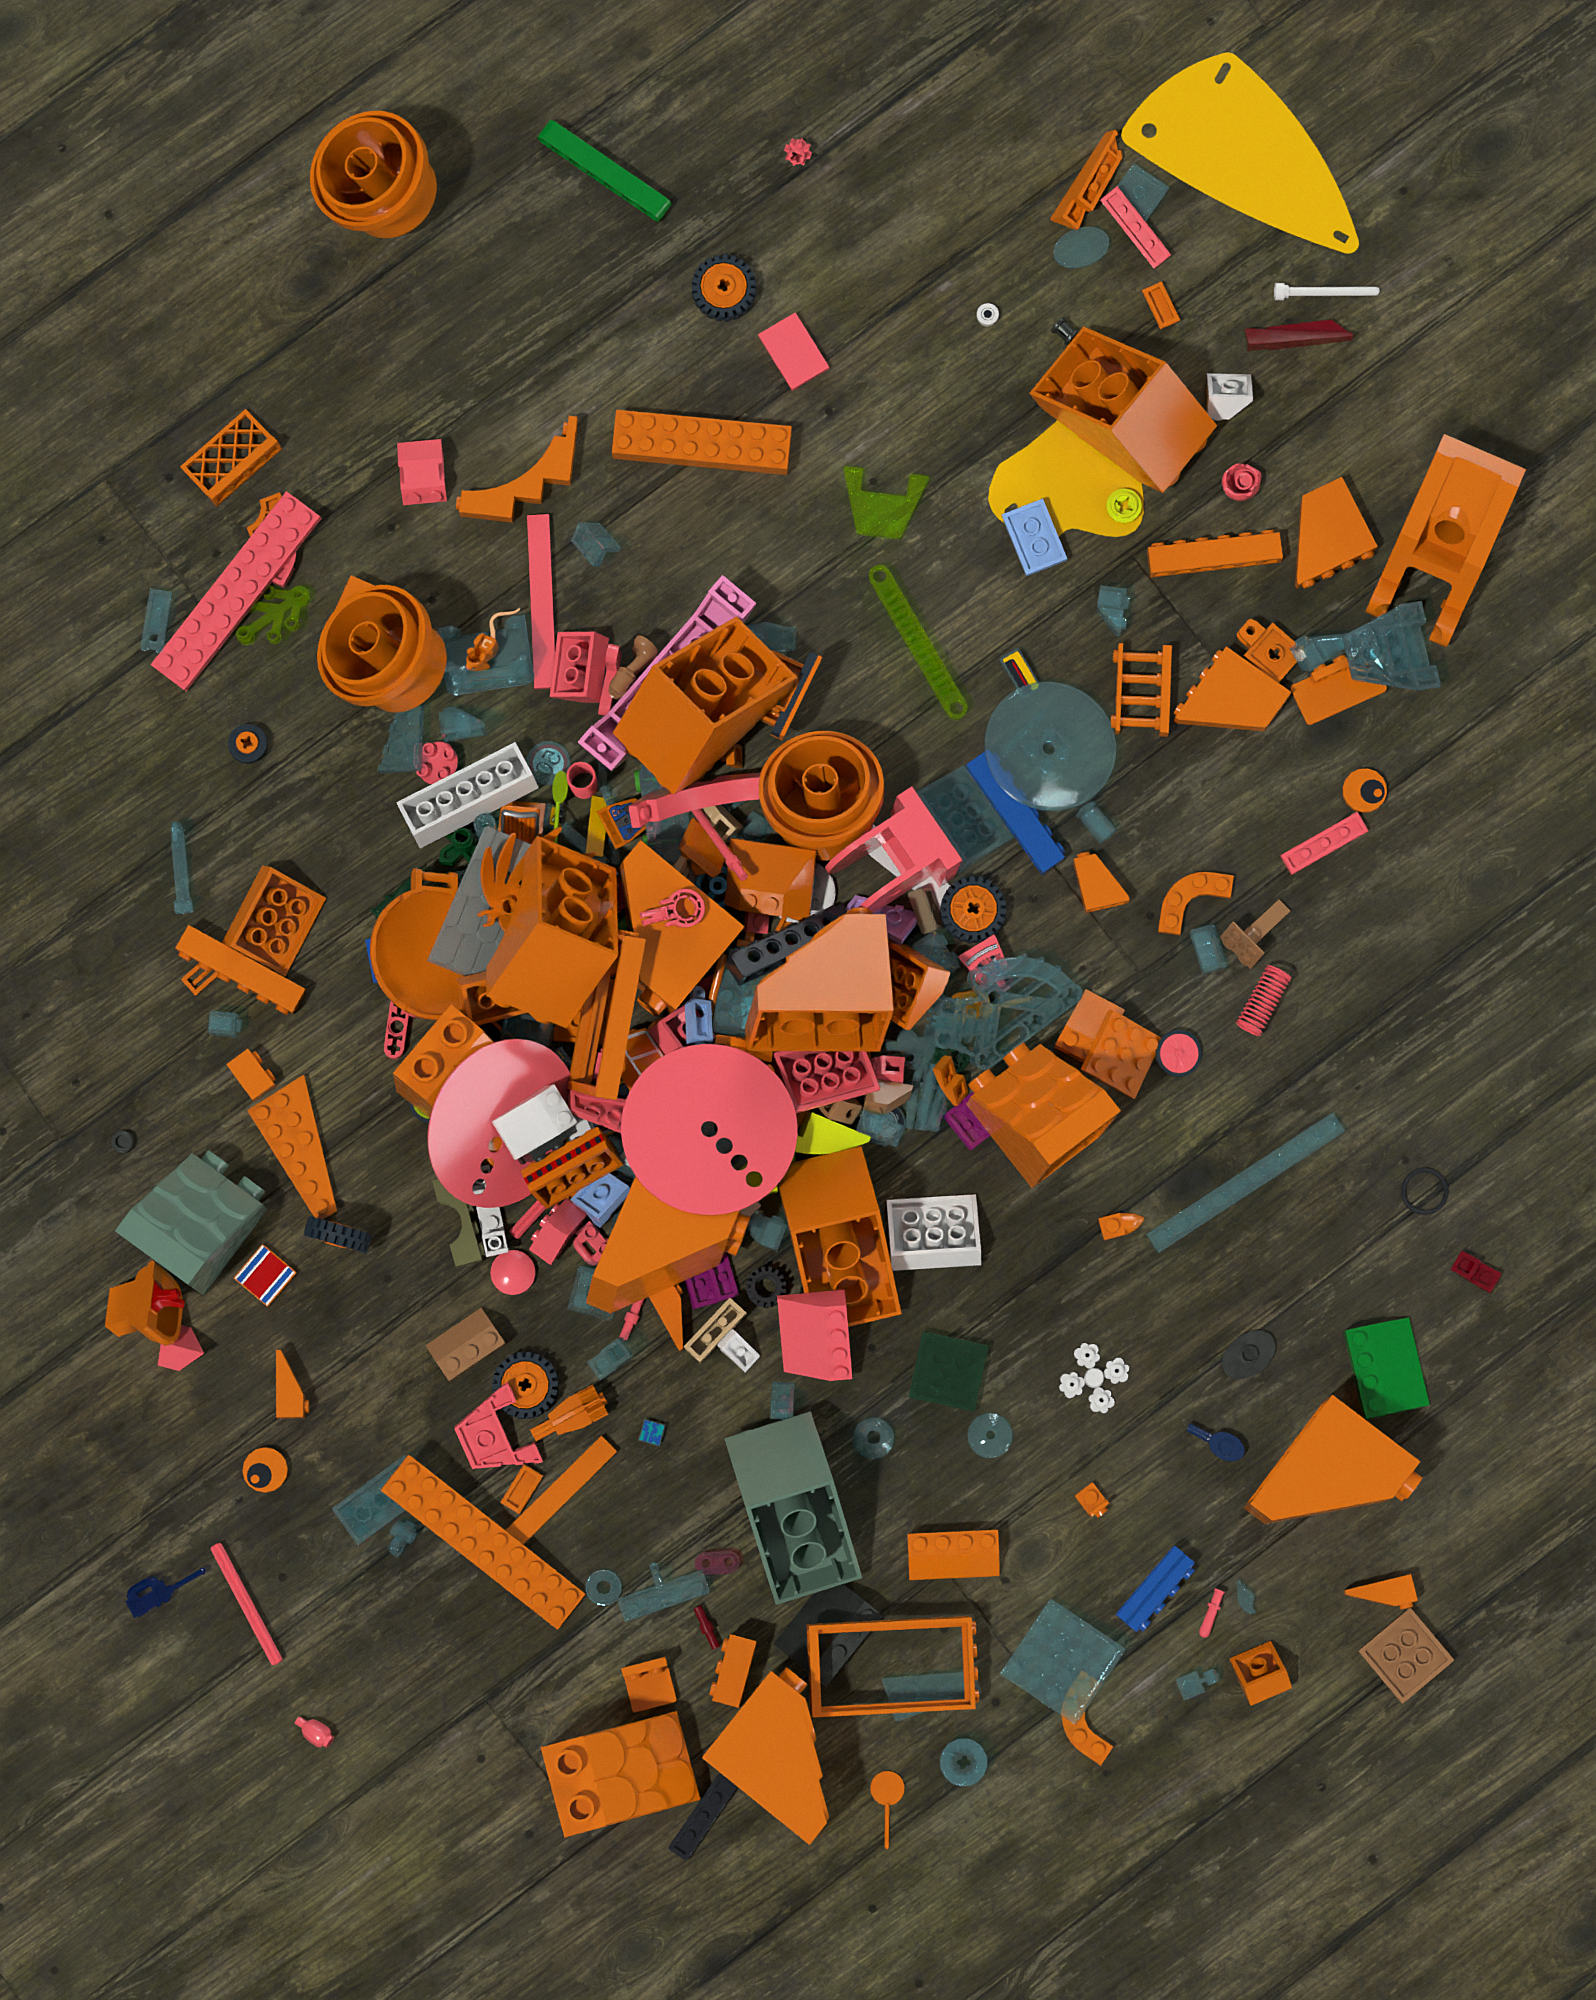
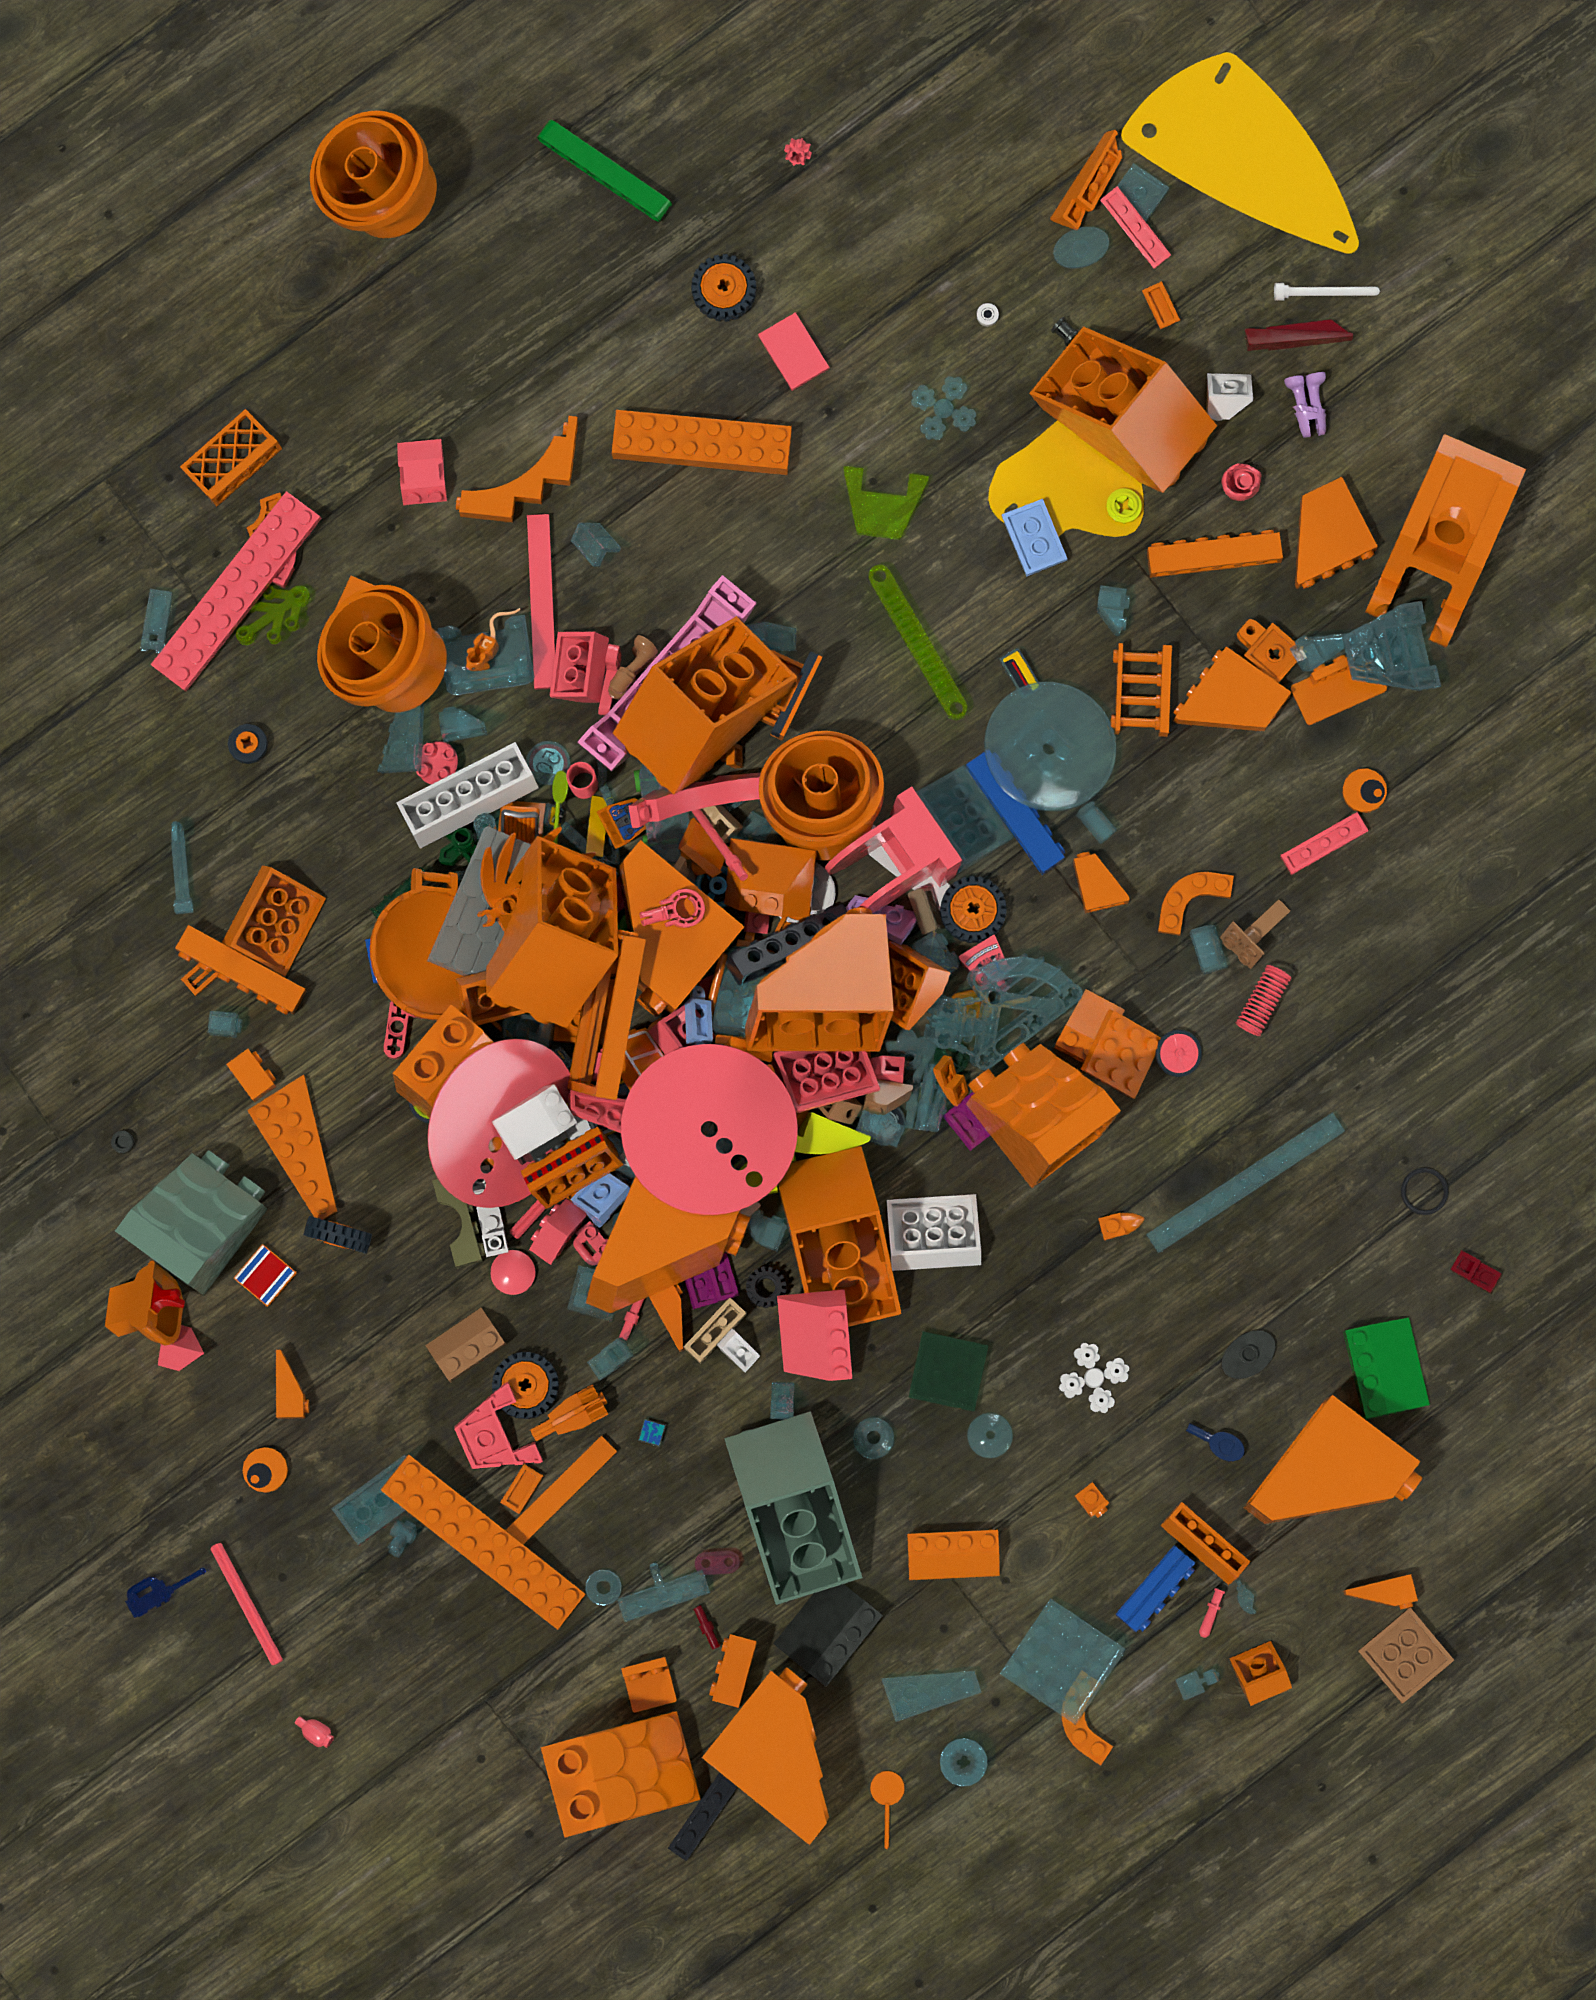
orange door [806,1616,979,1717] -> none
none -> clear light blue plant [911,377,976,440]
none -> orange brick [1160,1502,1250,1585]
none -> lavender piece [1284,372,1326,438]

